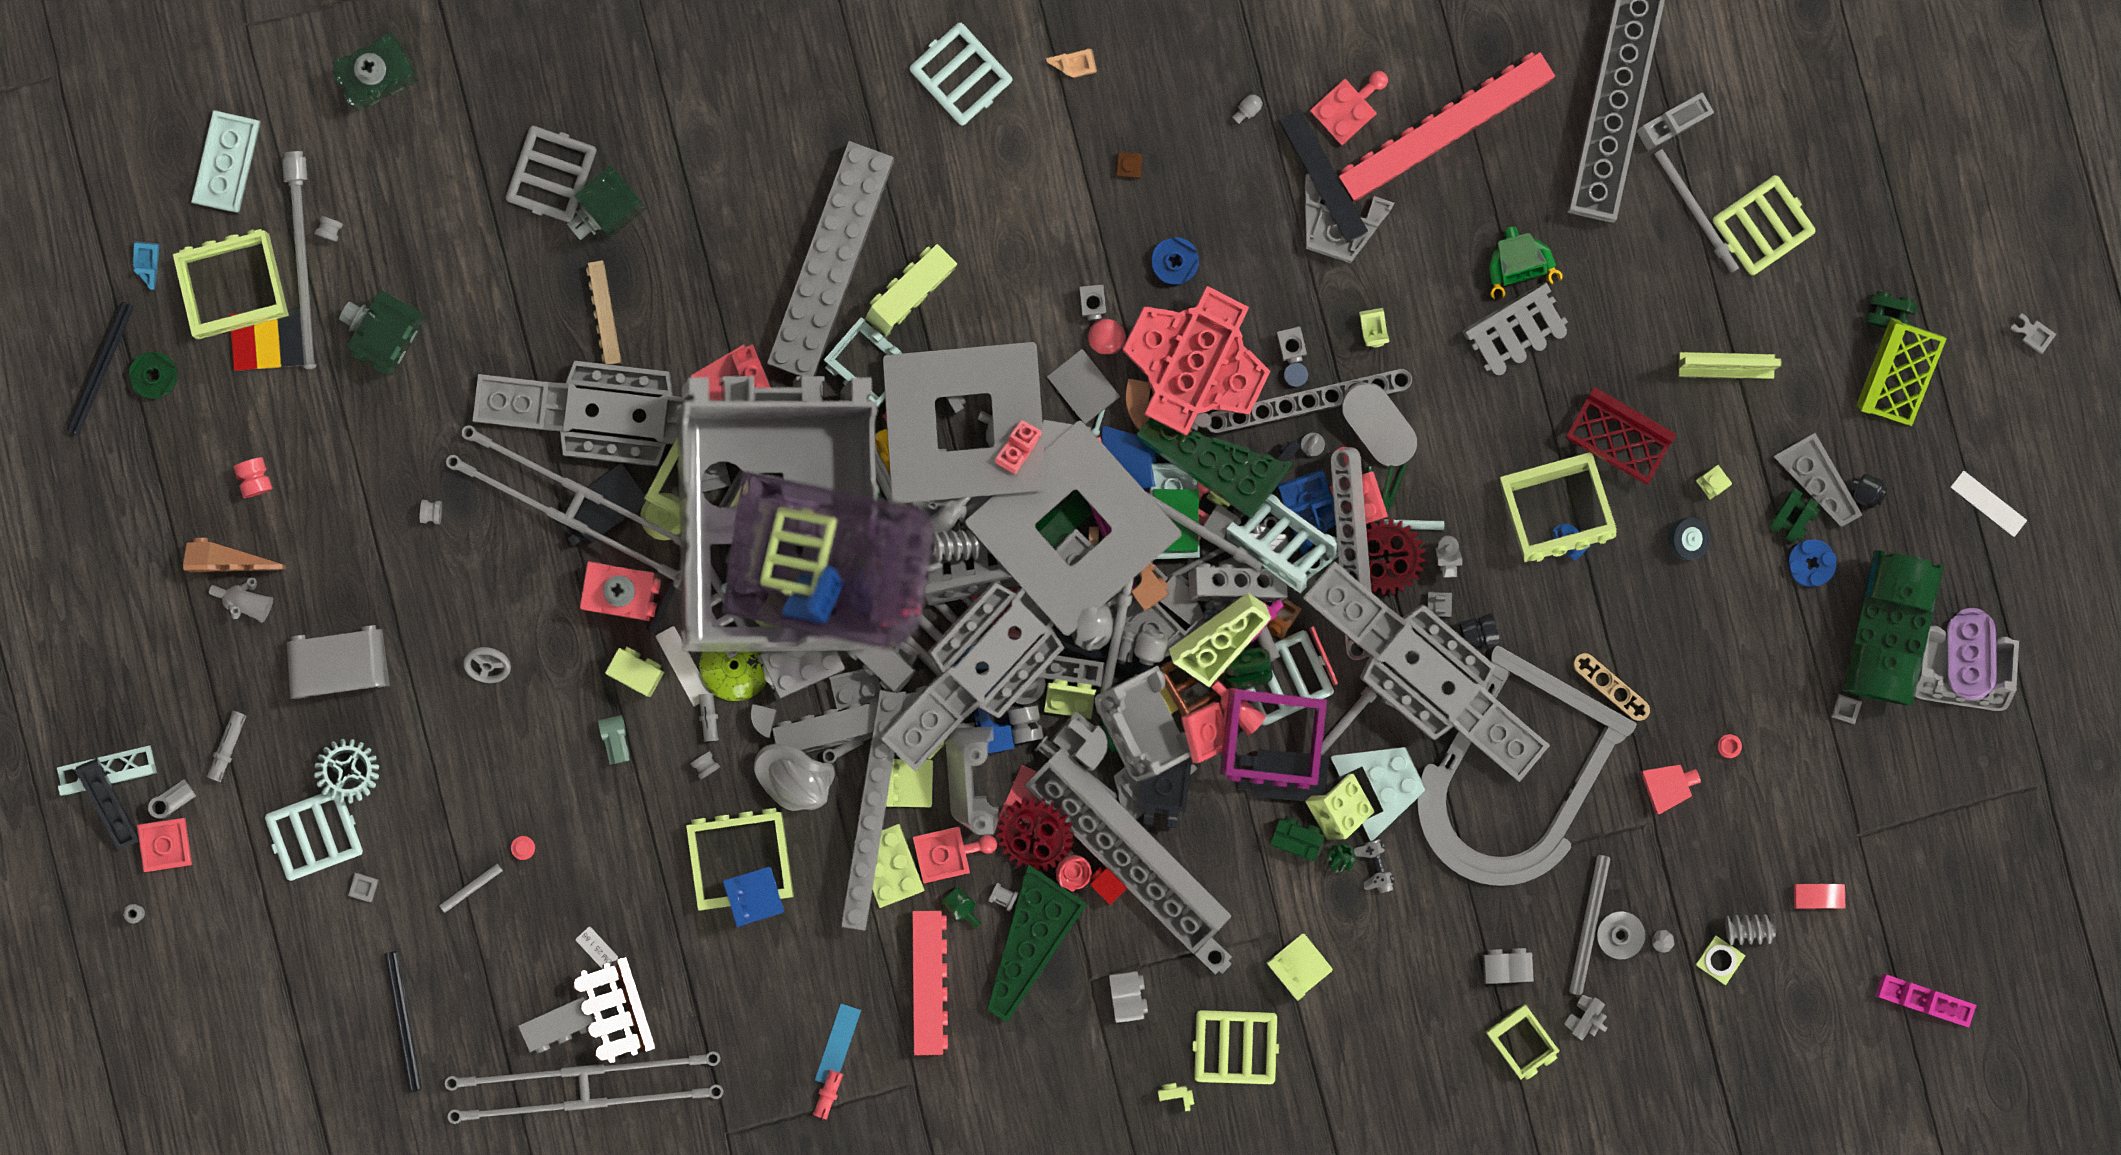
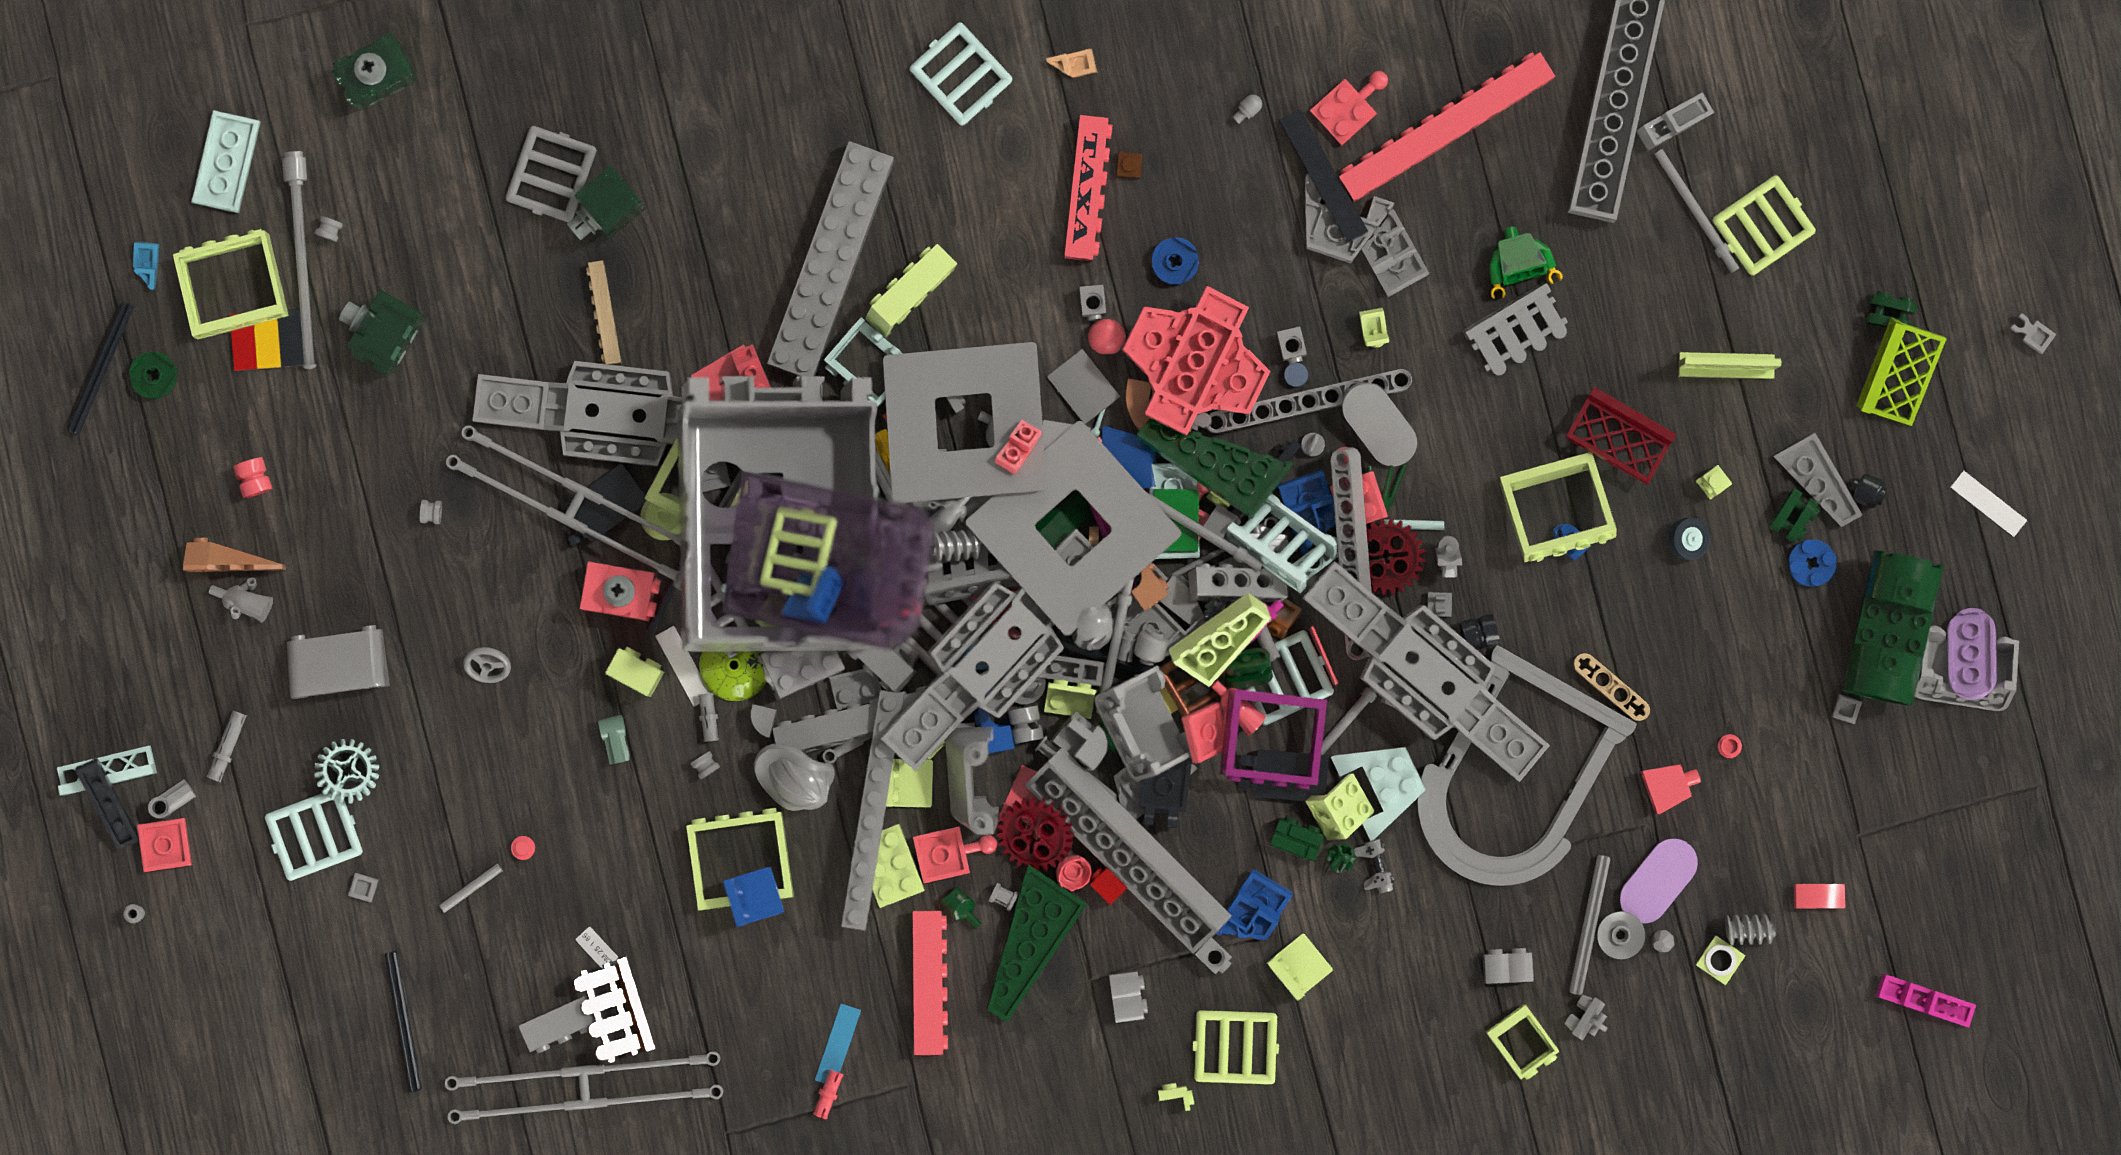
none -> coral brick [1065,115,1112,261]
none -> blue slope [1215,869,1293,940]
none -> light grey slope [1362,209,1429,297]
none -> lavender tile [1620,839,1698,923]

